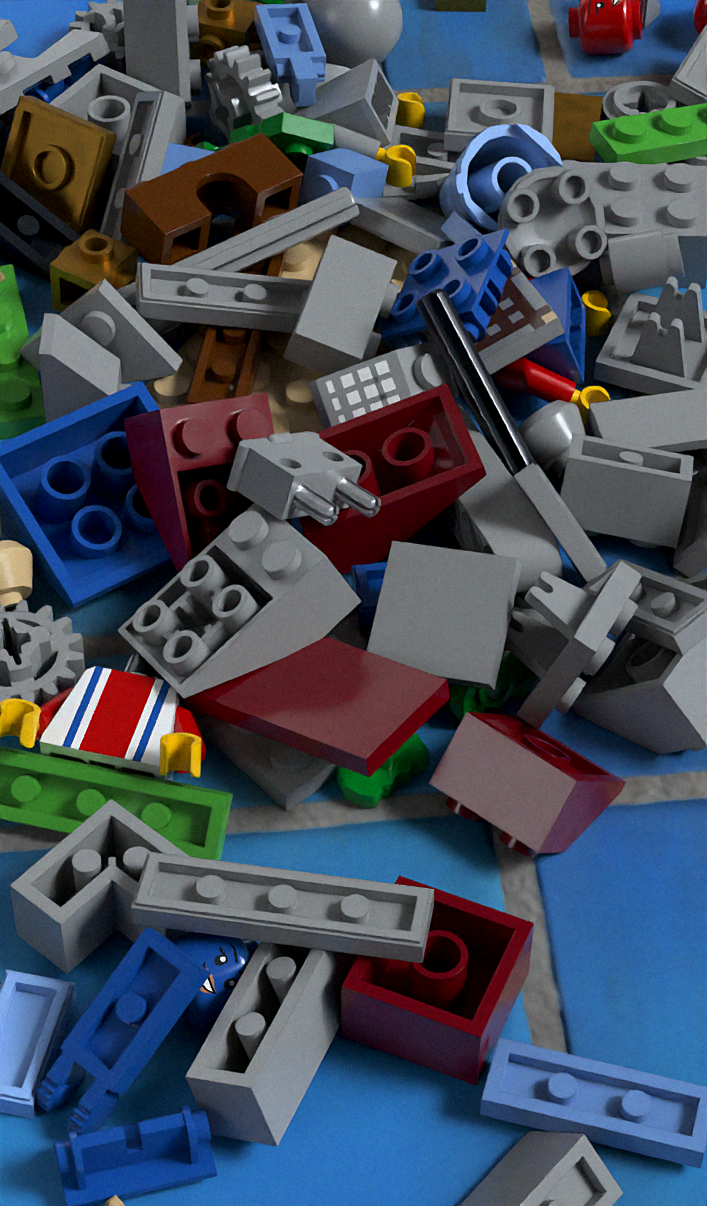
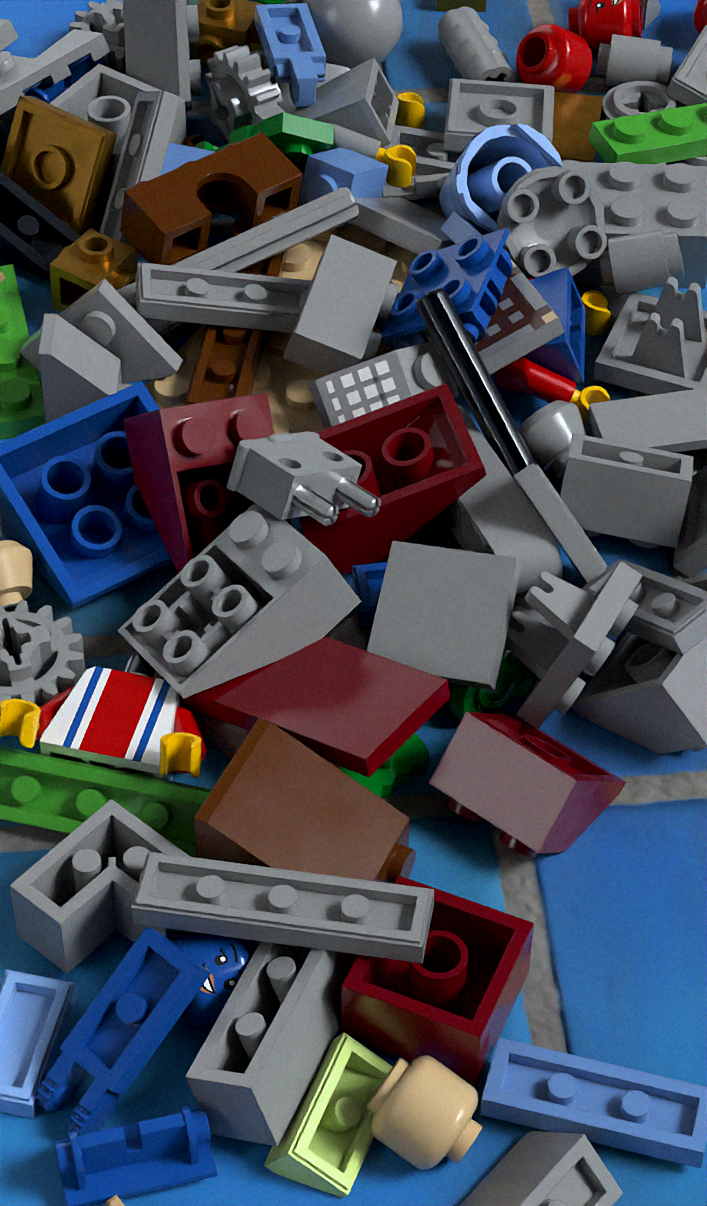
none -> reddish brown slope [194,718,416,884]
none -> yellowish green slope [264,1032,393,1198]
none -> tan head [366,1055,482,1170]
none -> light grey axle [438,6,515,83]
none -> red head [515,24,593,94]
none -> light grey brick [595,34,673,87]

